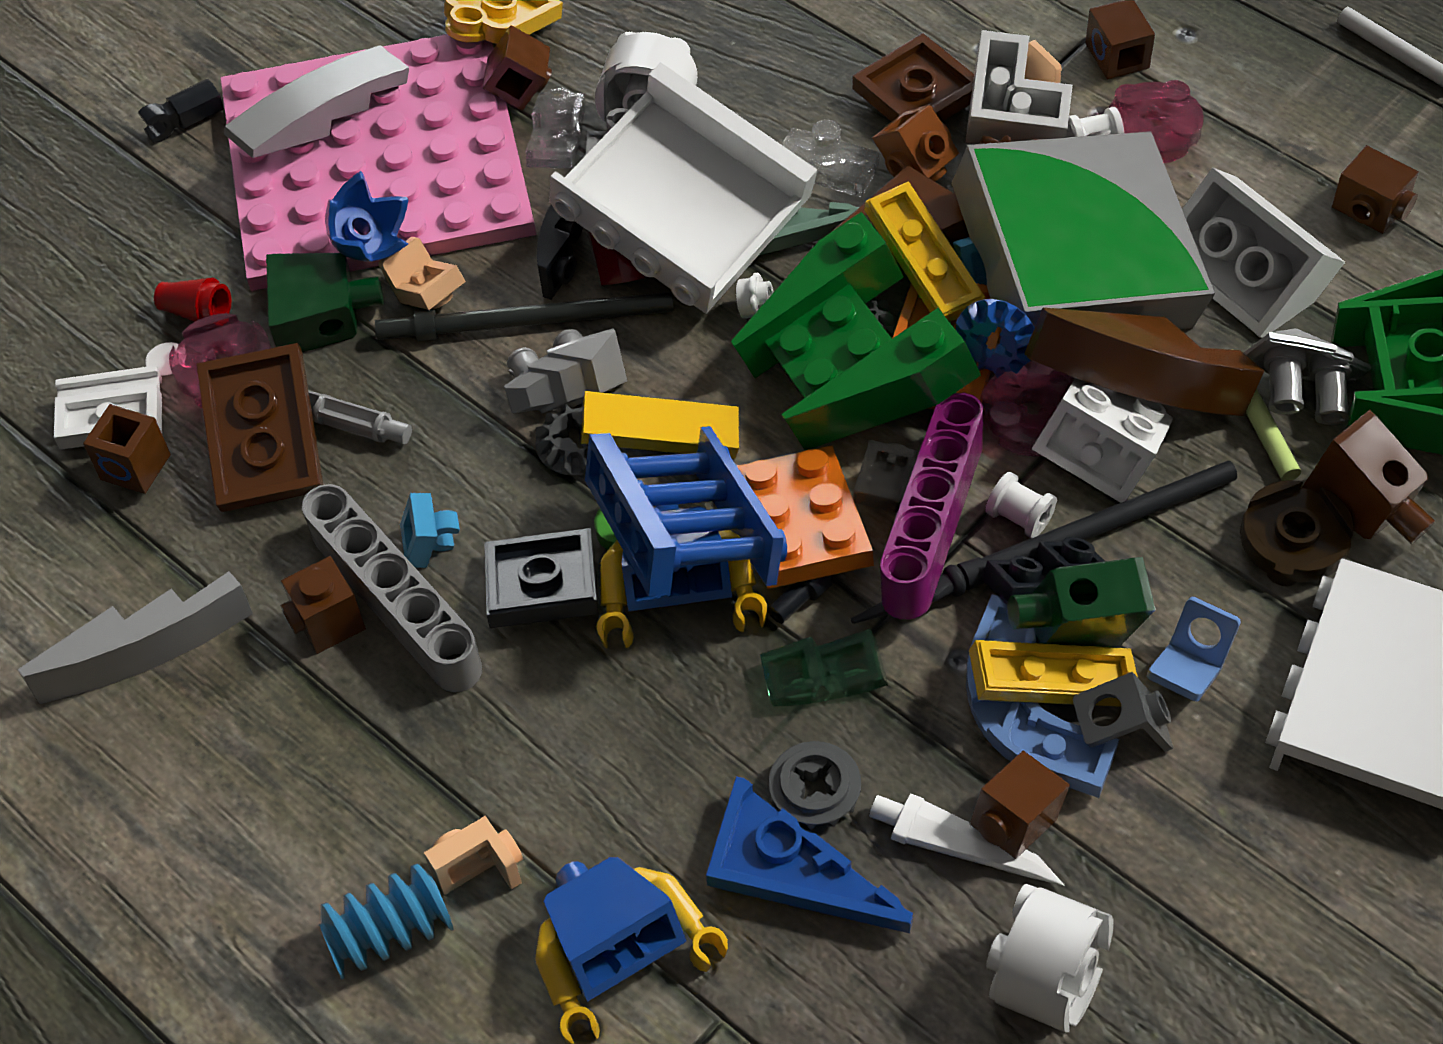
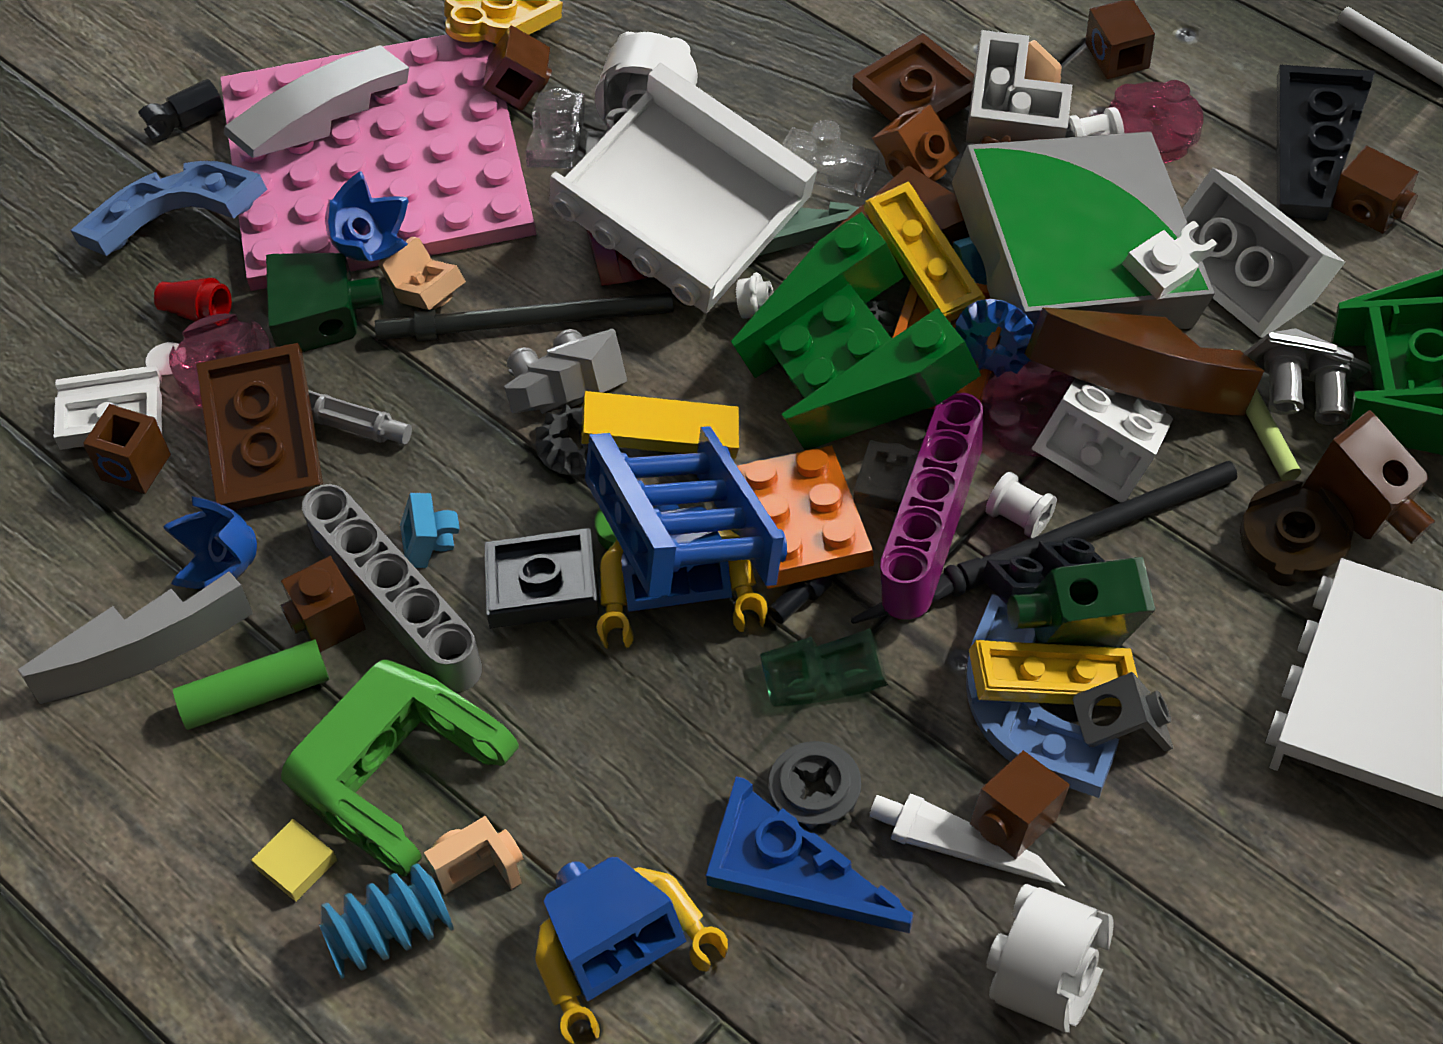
black slope [537,204,583,300] -> none
medium blue bracket [1146,597,1241,701] -> none
none -> medium blue plate [70,161,268,256]
none -> blue piece [164,496,257,589]
none -> bright green piece [173,639,330,730]
none -> light yellow tile [251,819,337,902]
none -> bright green connector [281,659,519,877]
none -> white plate [1122,221,1217,300]
none -> black wing [1277,64,1376,220]

